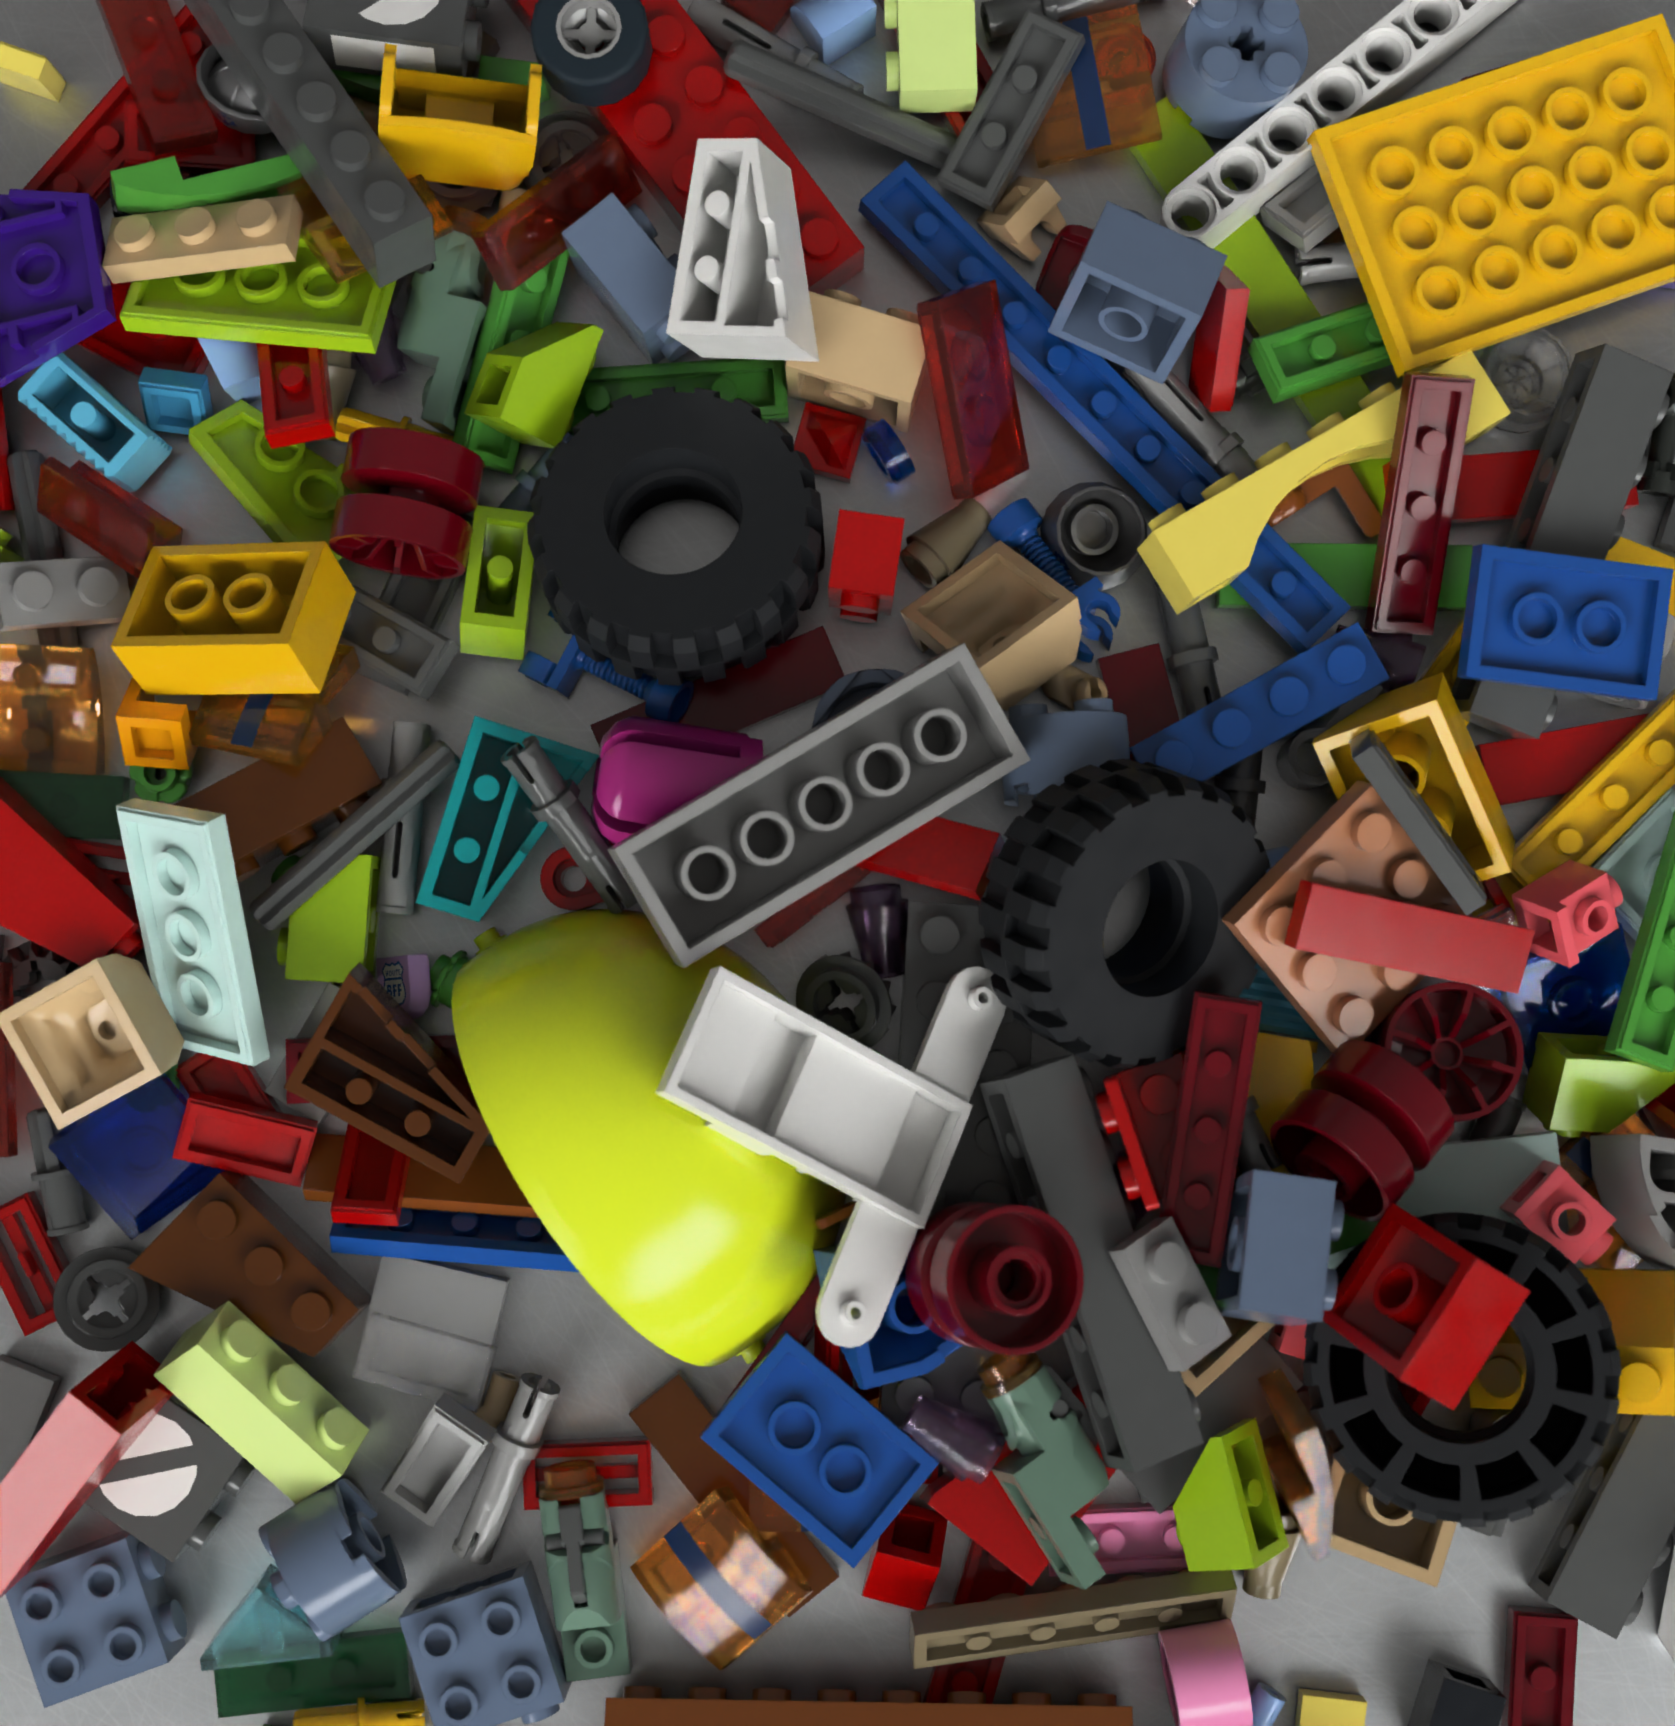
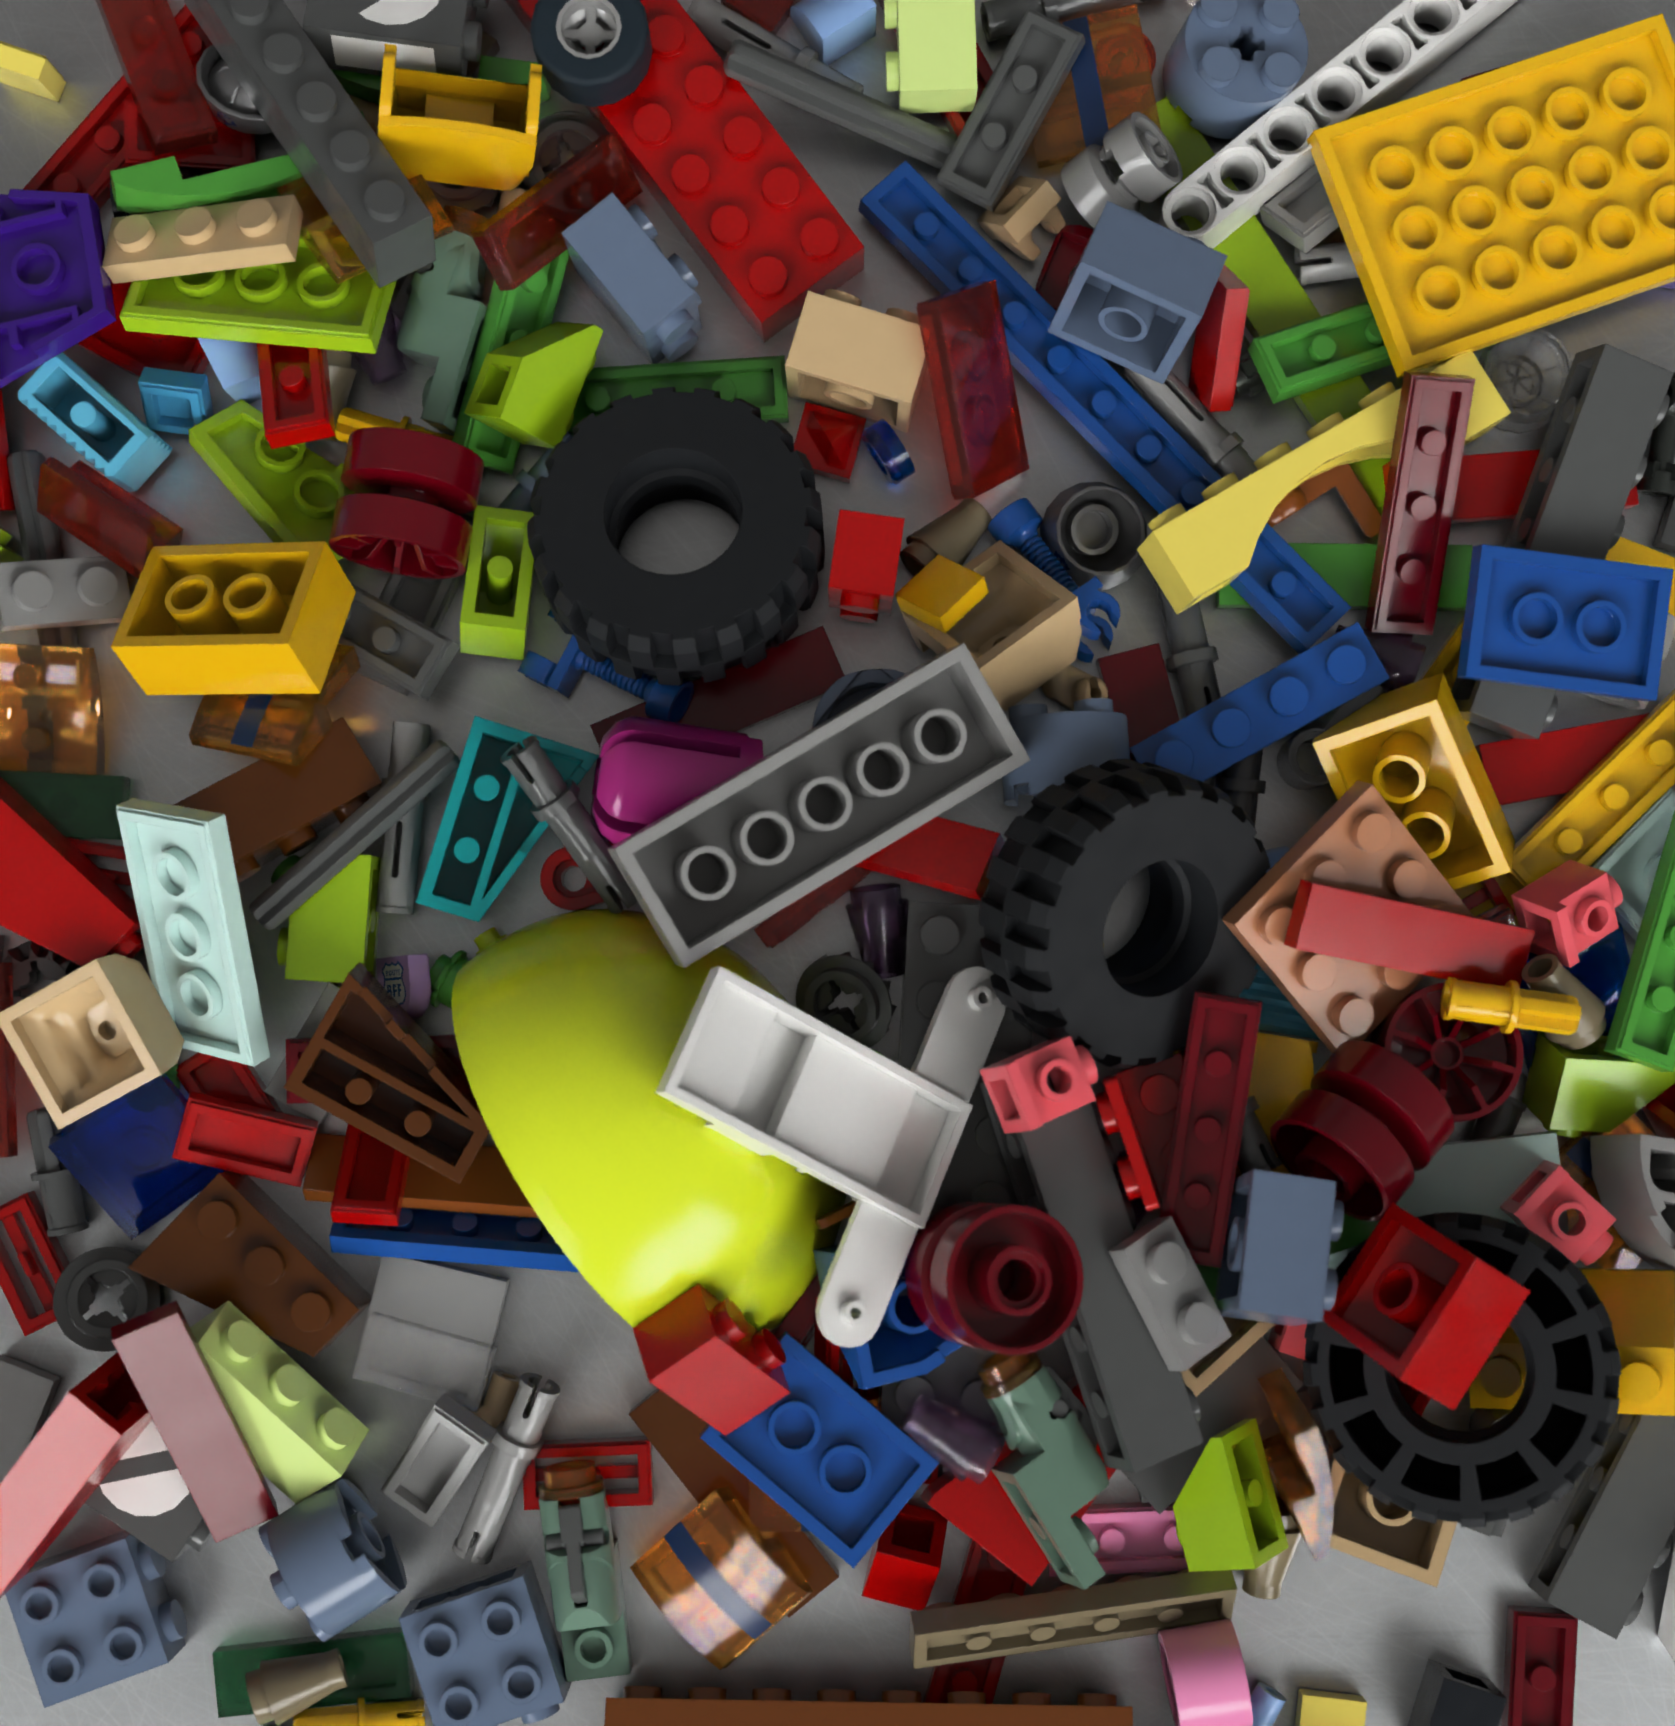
light orange panel [116,677,207,770] -> none
bright green plate [129,764,193,804] -> none
clear light blue slope [200,1564,344,1671] -> none
white wedge [666,138,819,362] -> none
dark grey tile [1349,728,1487,916] -> none
none -> tile [111,1300,279,1543]
none -> dark tan cone [245,1648,349,1726]
none -> red brick [633,1284,791,1436]
none -> yellow tile [895,554,989,634]
none -> coral brick [979,1036,1098,1134]
none -> light grey wheel [1061,111,1183,228]
none -> yellow axle [1440,977,1581,1035]
none -> dark tan cone [1521,954,1606,1050]

